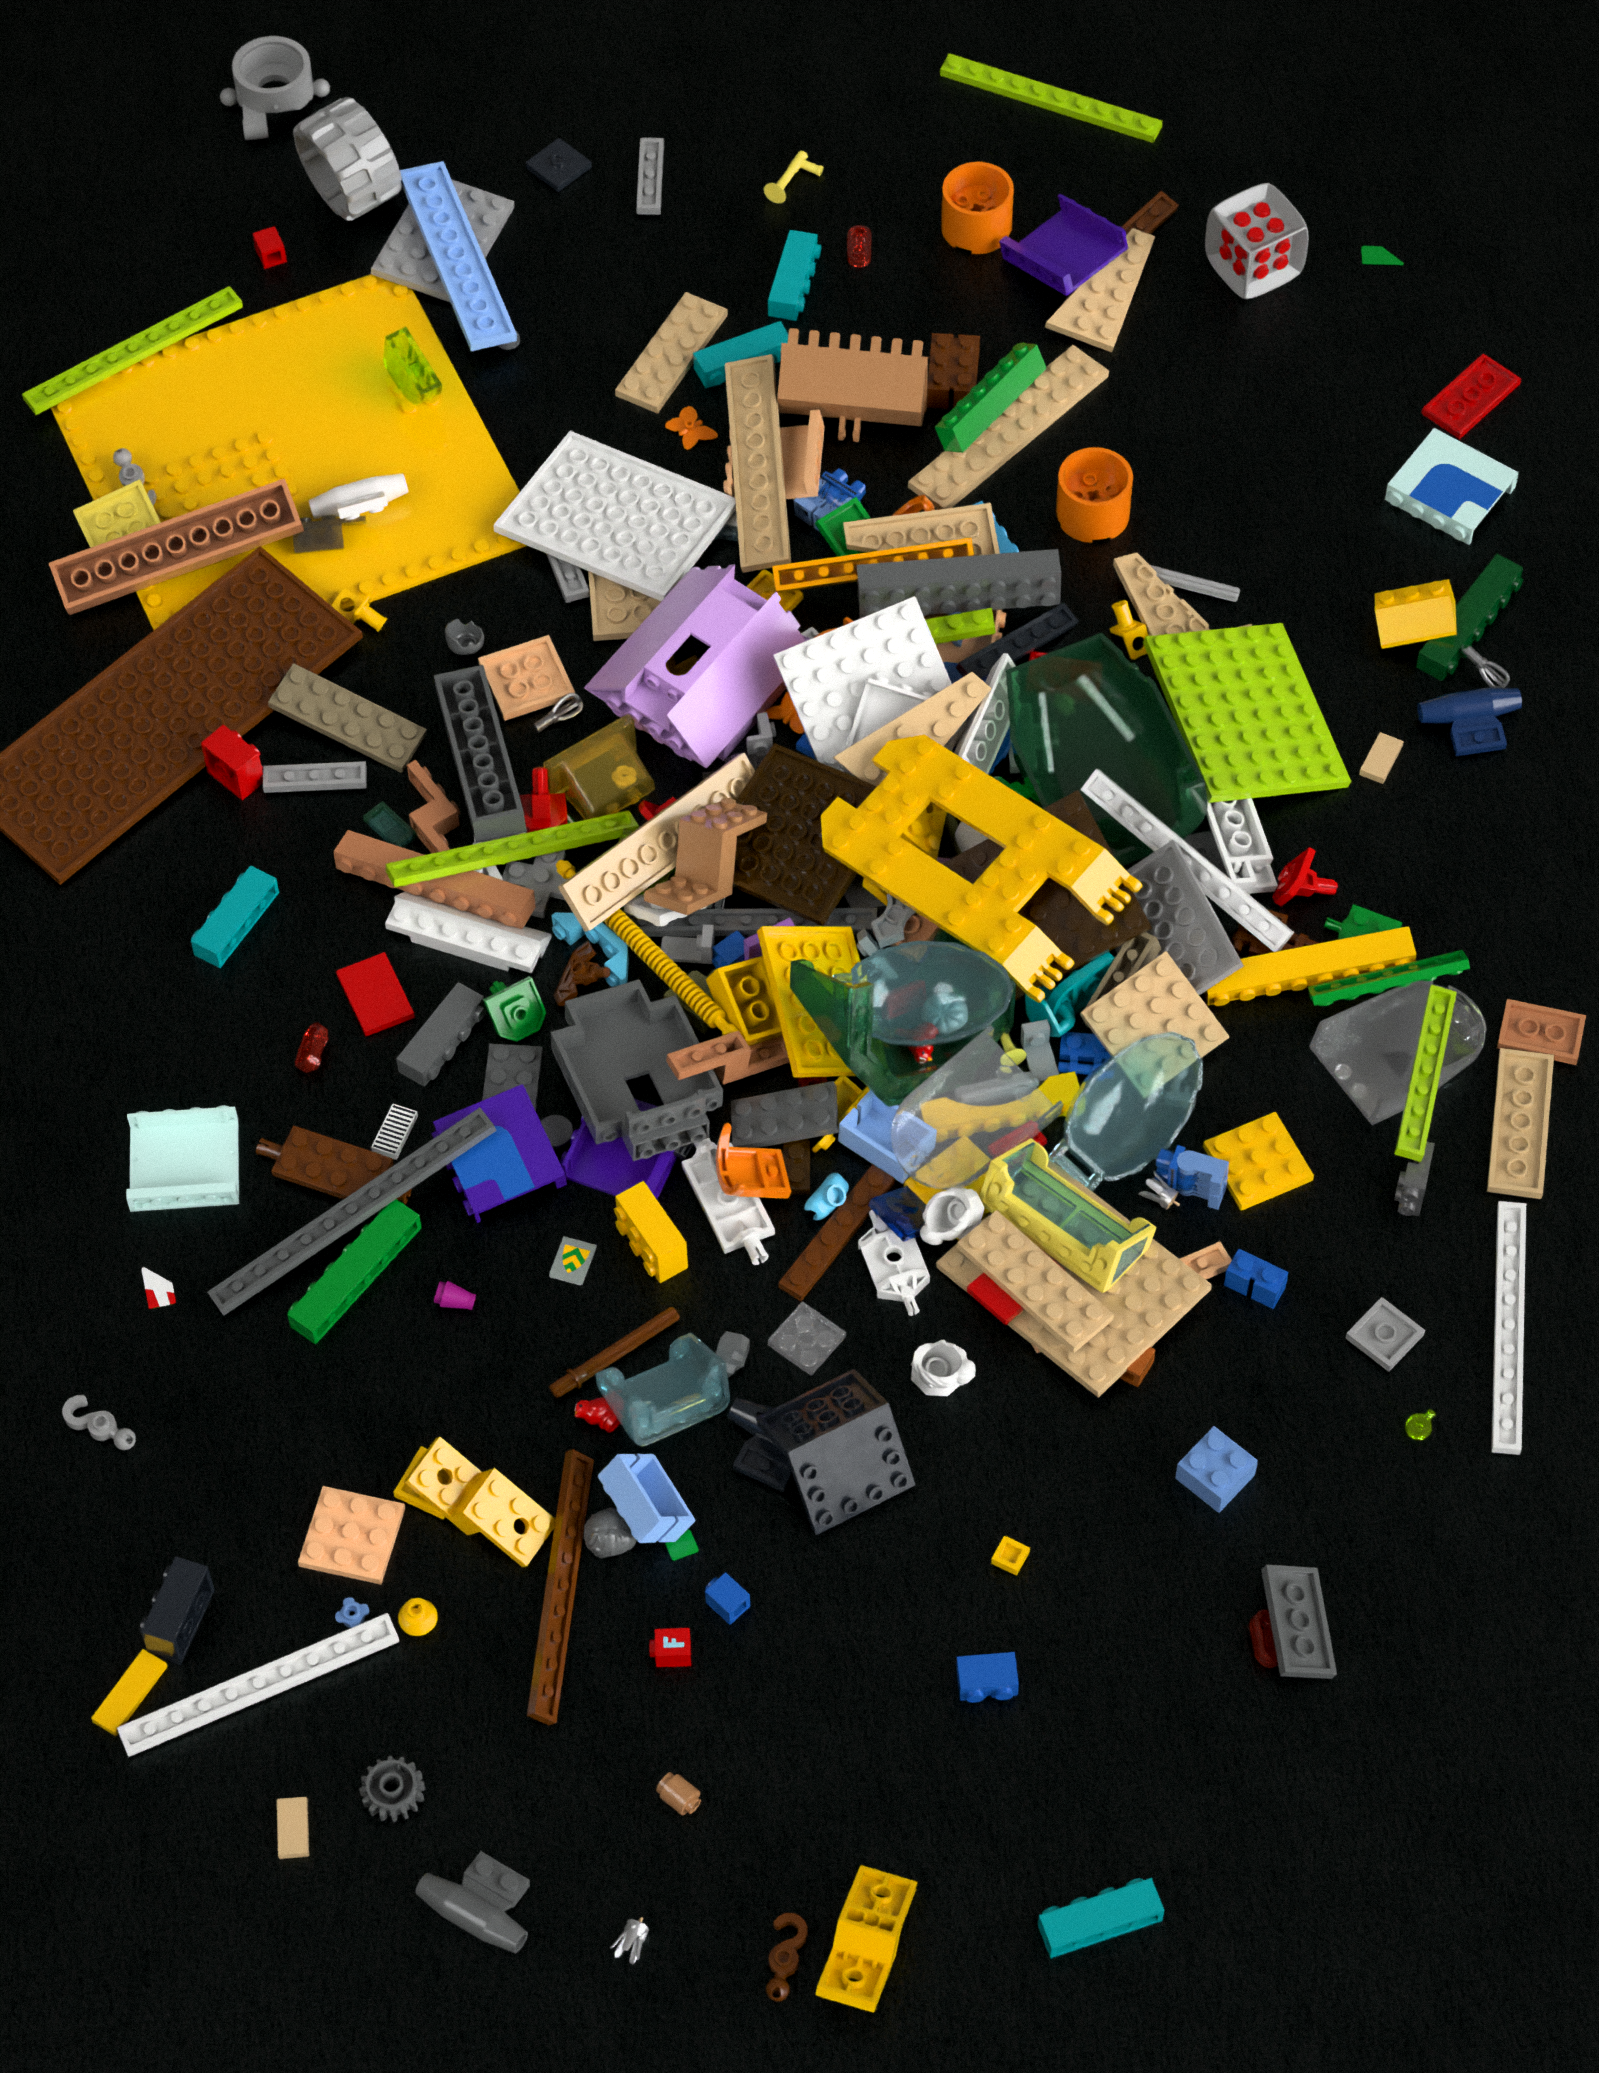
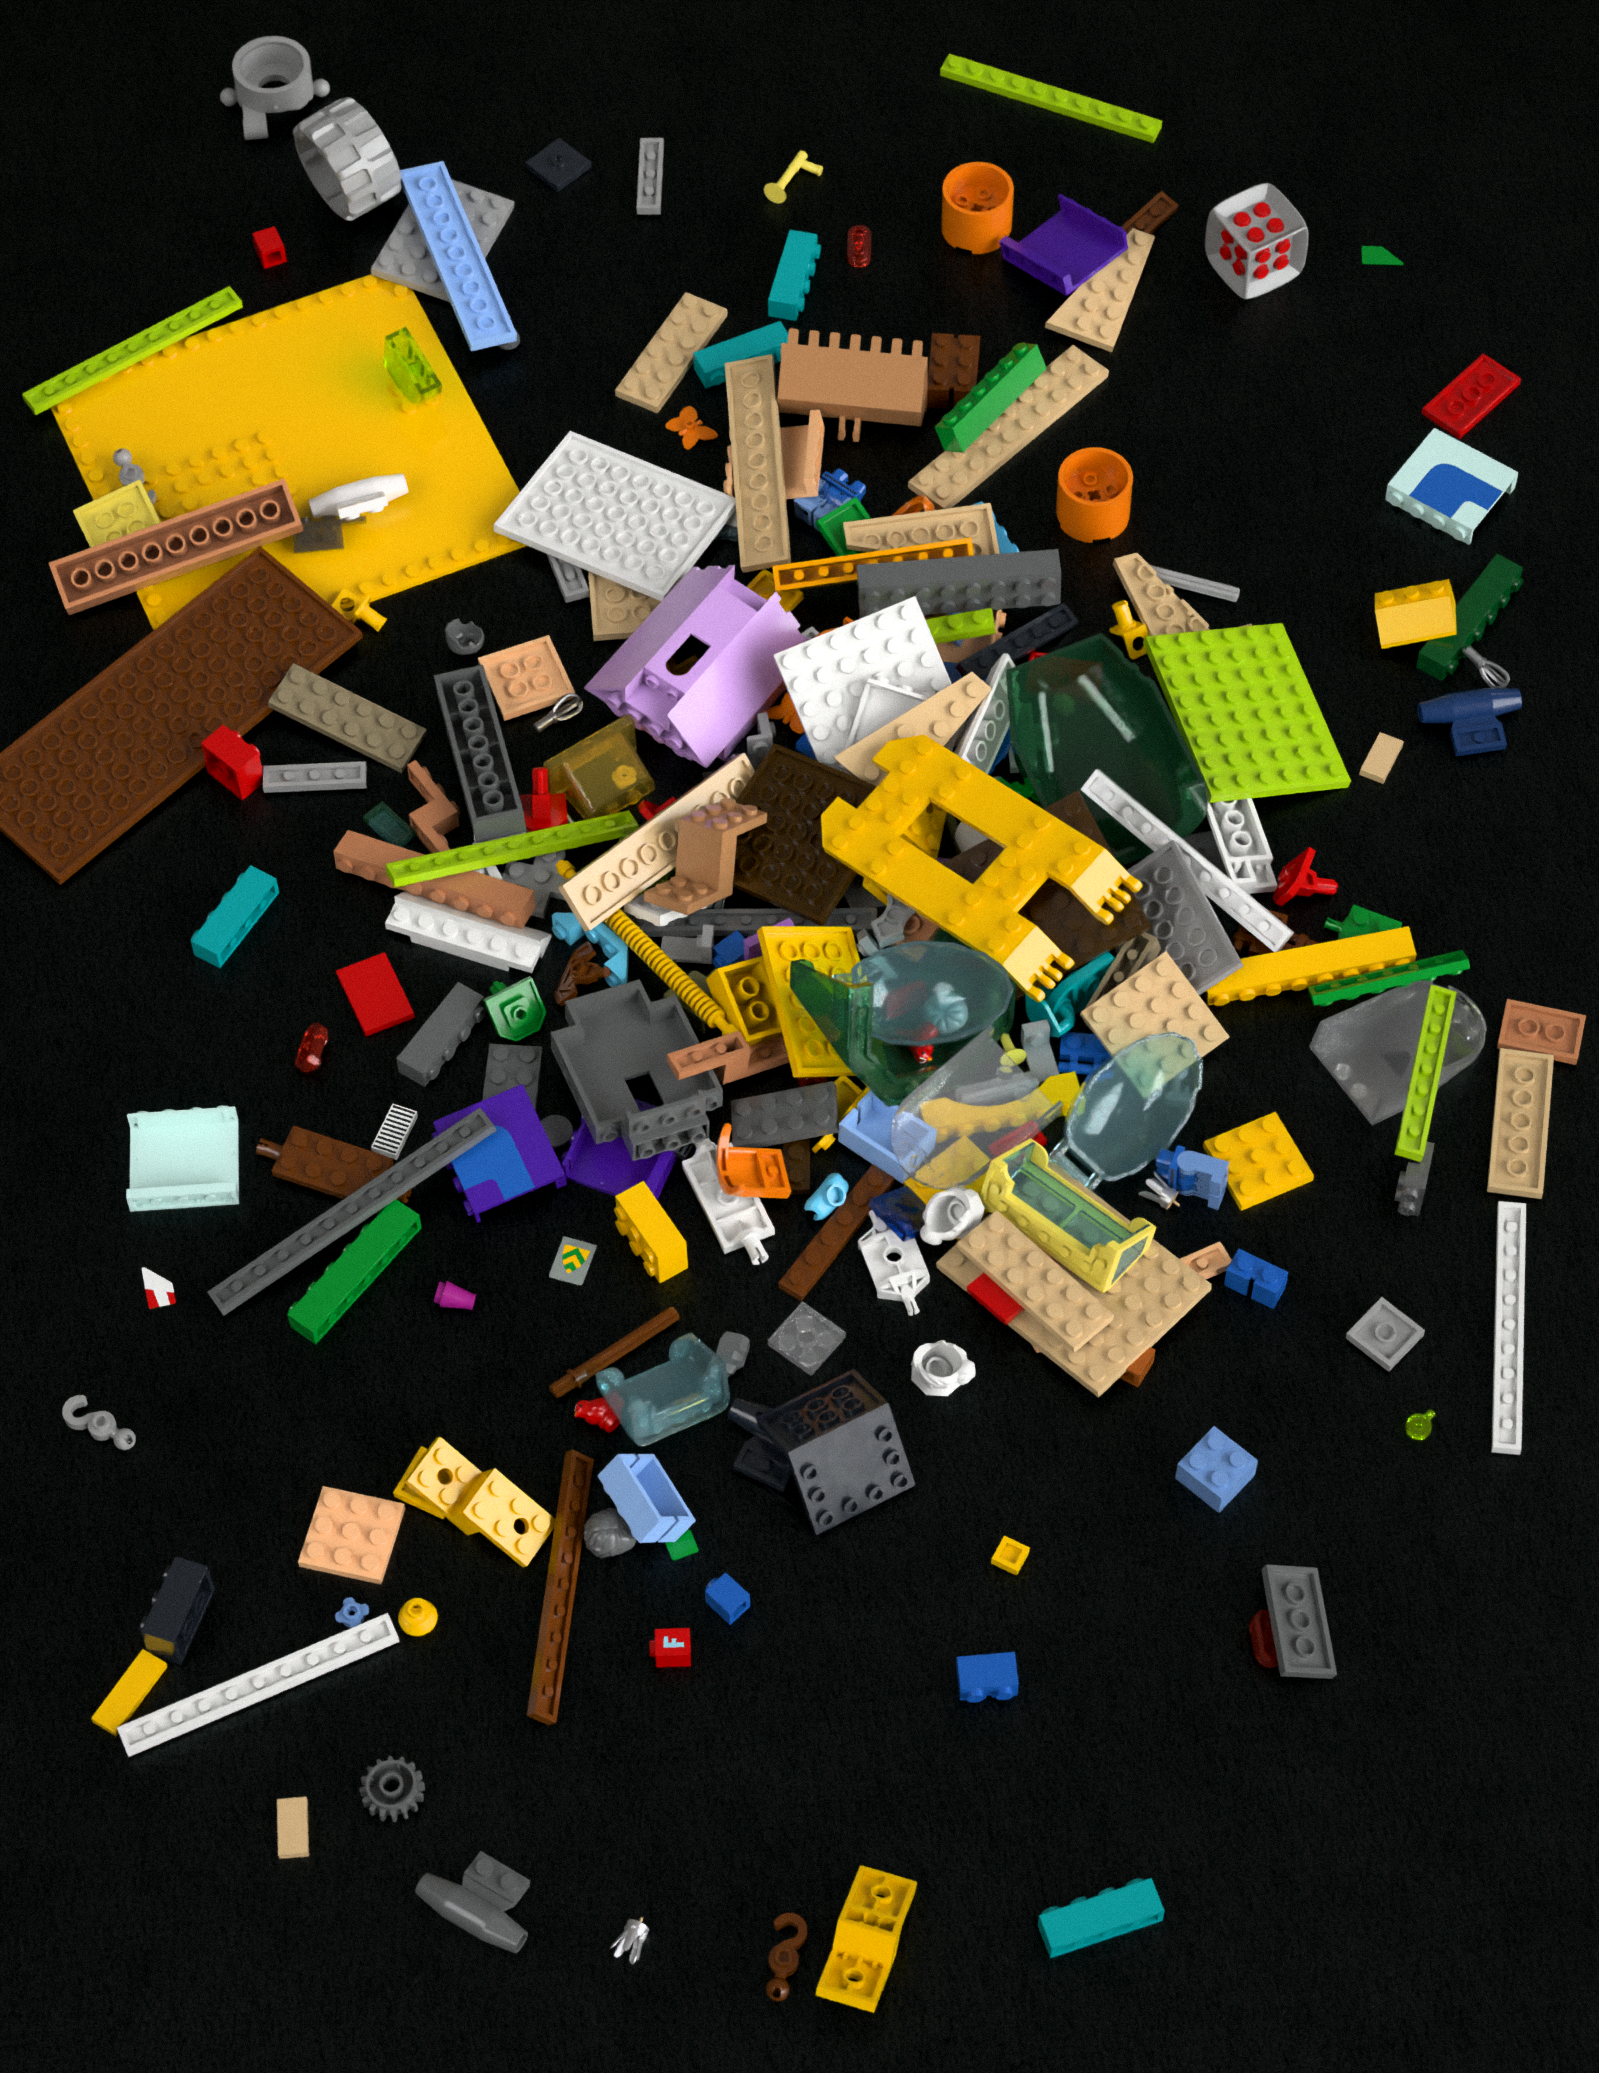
medium nougat brick [656,1772,701,1815] -> none

